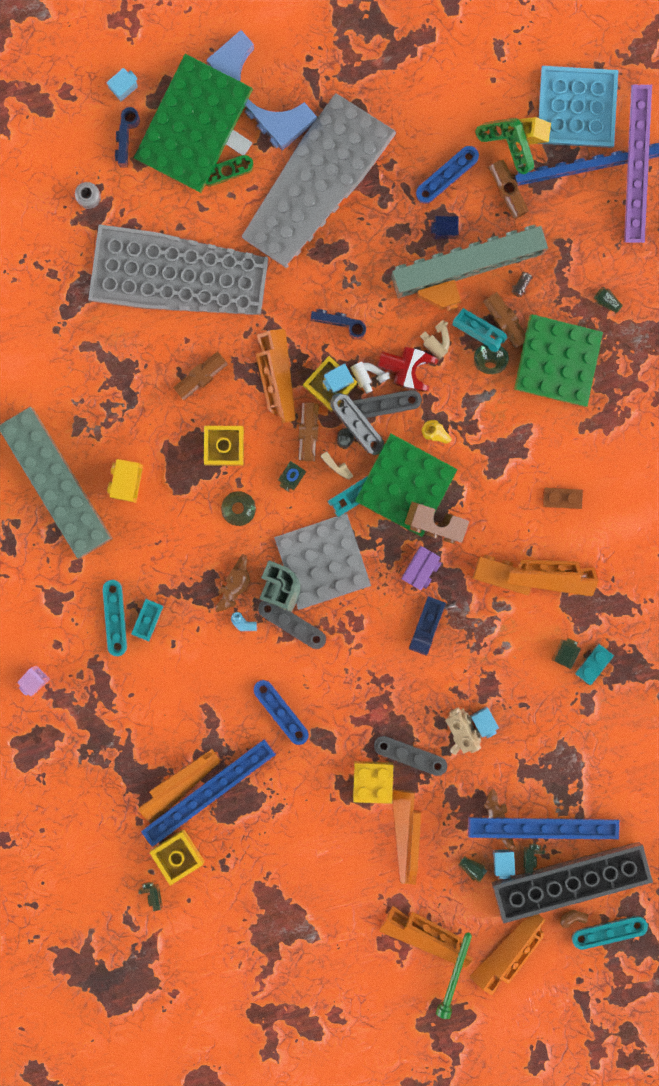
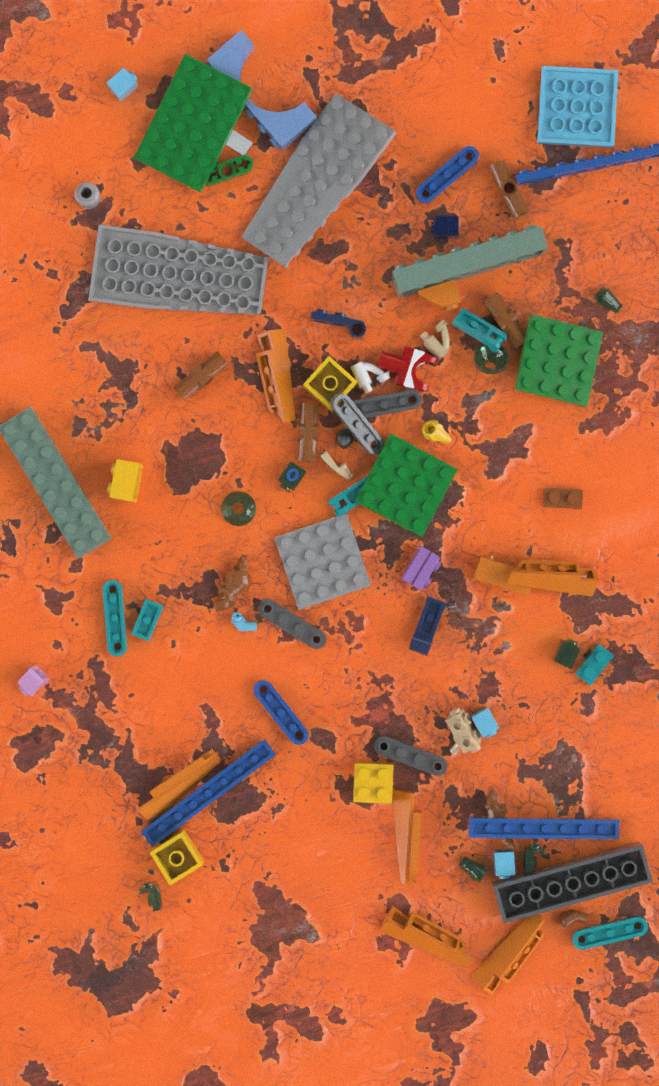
dark blue plate [115,107,140,168] -> none
yellow brick [204,426,244,466] -> none
sand green brick [259,561,301,612] -> none
medium azure brick [323,364,354,394] -> none
arch [405,502,469,544] -> none
green piece [436,932,472,1019] -> none
green beam [475,118,534,174] -> none
yellow brick [505,117,551,145] -> none
clear smoke pin [511,272,533,297] -> none
medium lavender plate [624,85,652,243] -> none

